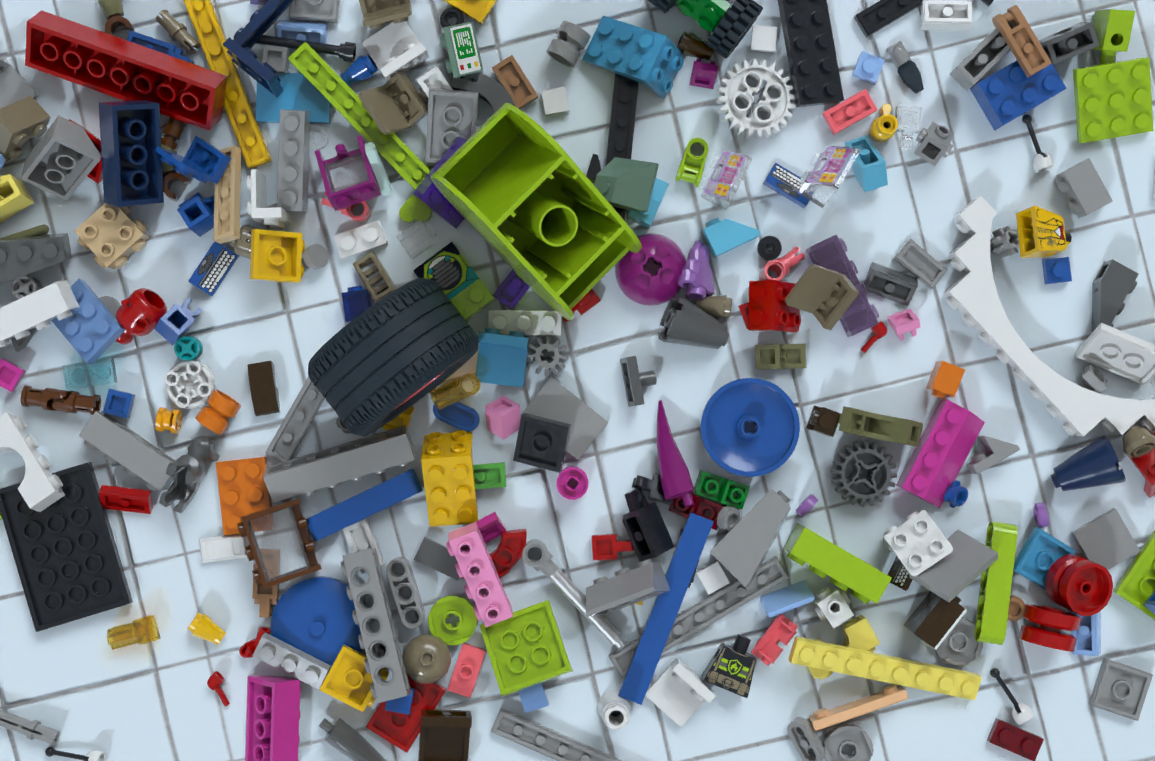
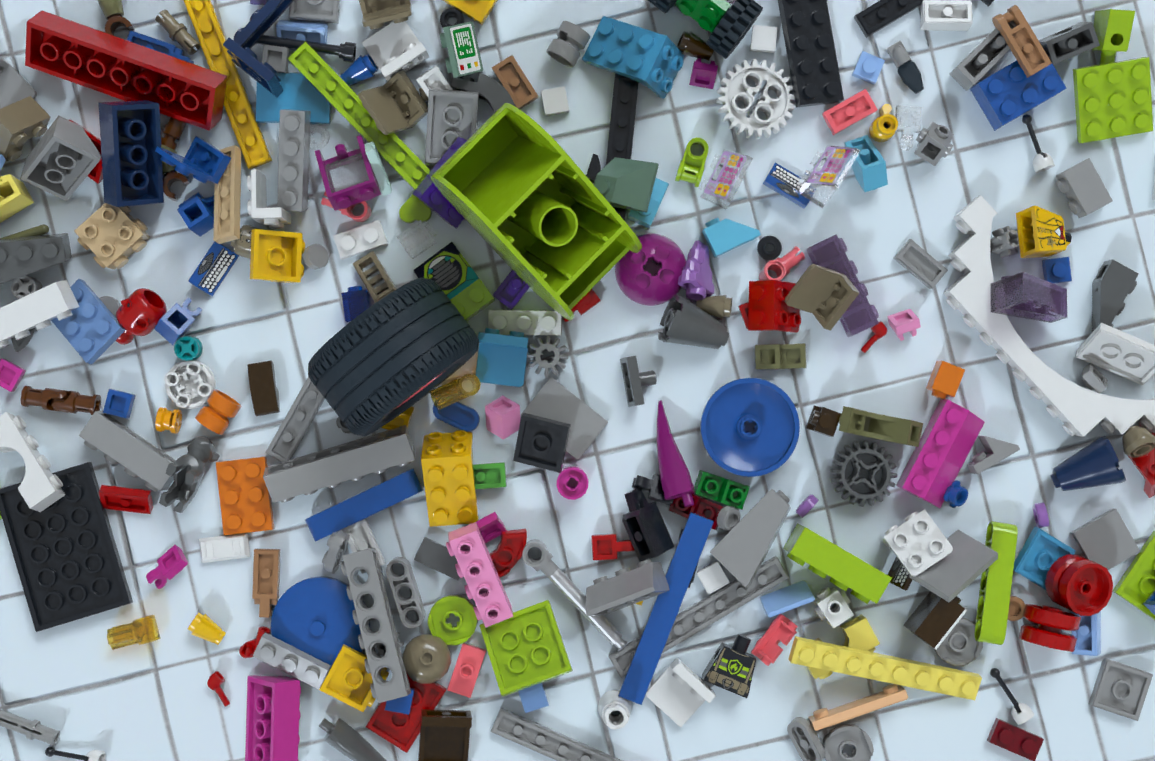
clear light blue plate [62,358,117,390] -> none
clear window [237,498,322,589] -> none
dark grey slope [862,262,918,306] -> none
none -> dark pink plate [146,545,188,589]
none -> light grey plate [322,530,350,574]
none -> clear purple wedge [991,272,1067,323]

